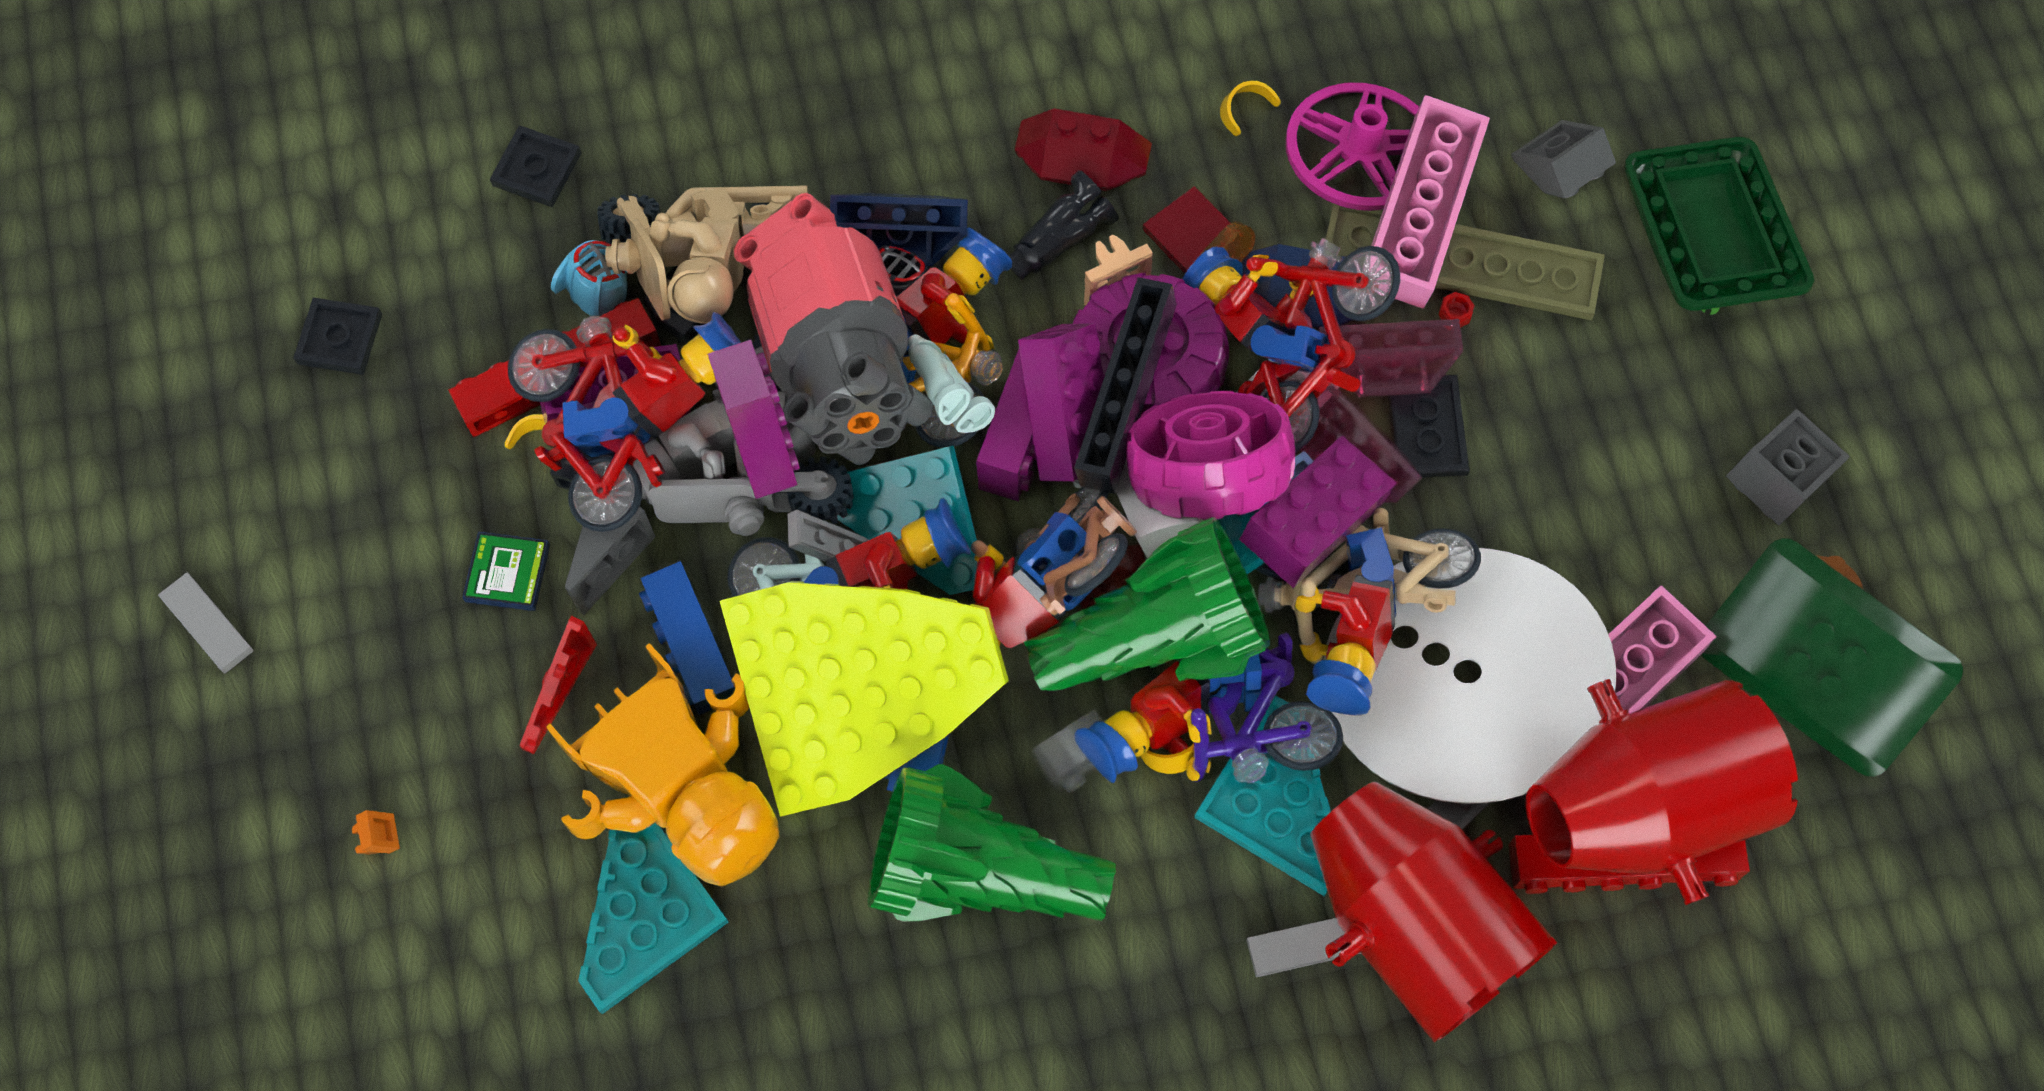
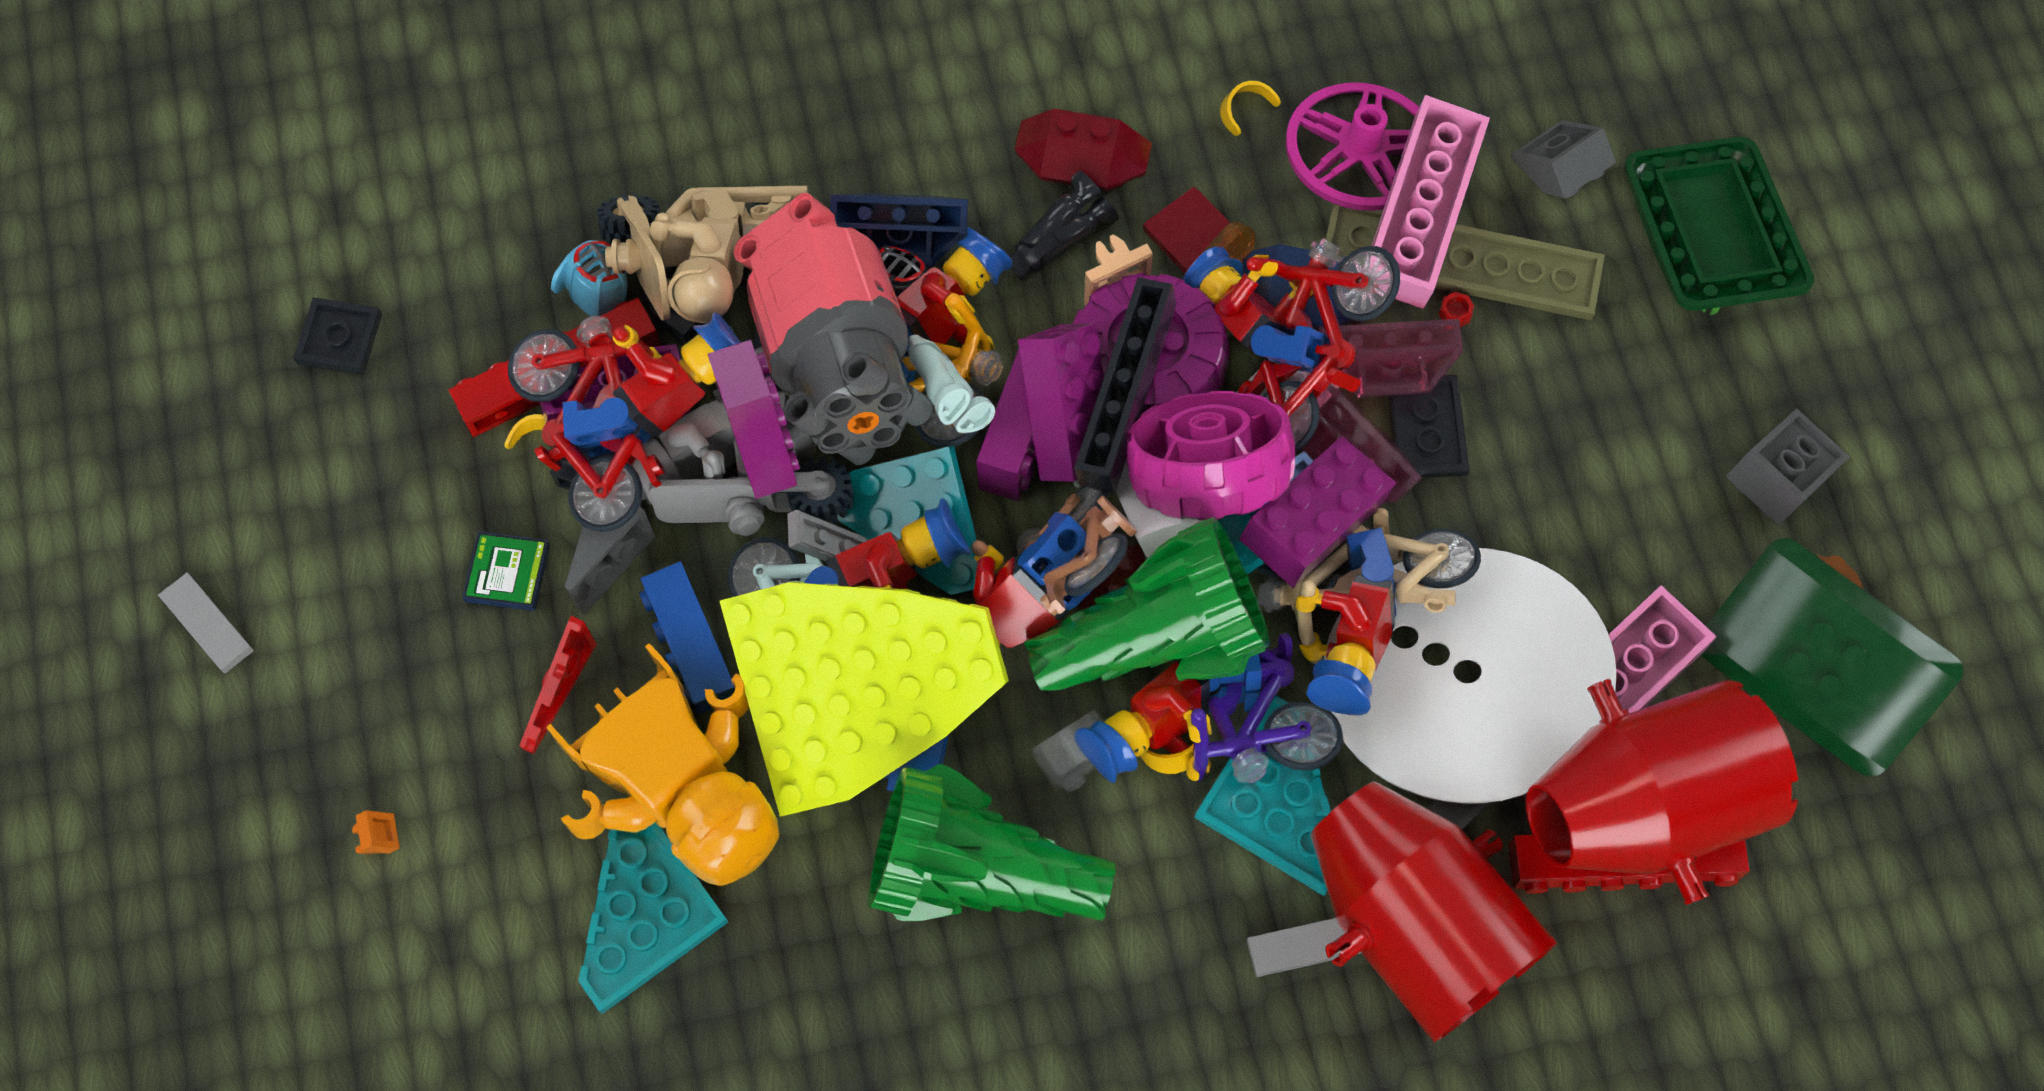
black plate [490,125,582,207] -> none

